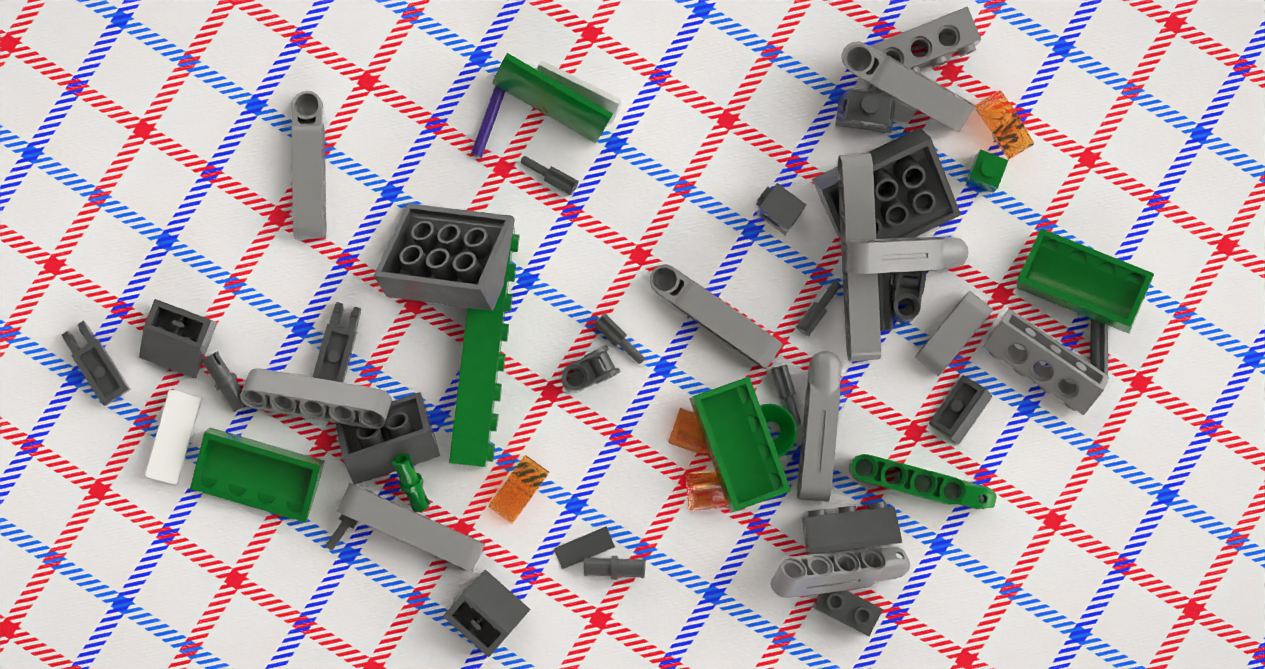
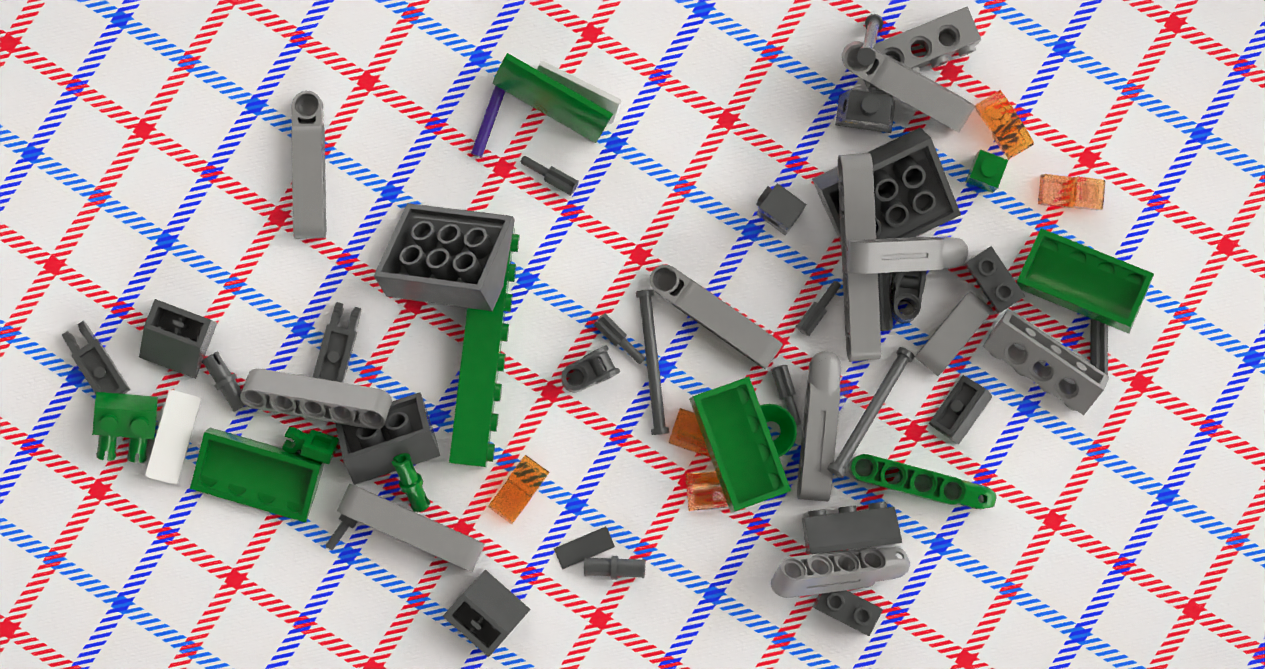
none -> green brick [92,392,158,463]
none -> green plate [282,427,339,464]
none -> dark grey bar [636,290,669,435]
none -> dark grey bar [827,347,915,478]
none -> dark grey bar [857,14,883,66]
none -> dark grey brick [964,246,1025,314]
none -> clear orange slope [1038,174,1106,210]

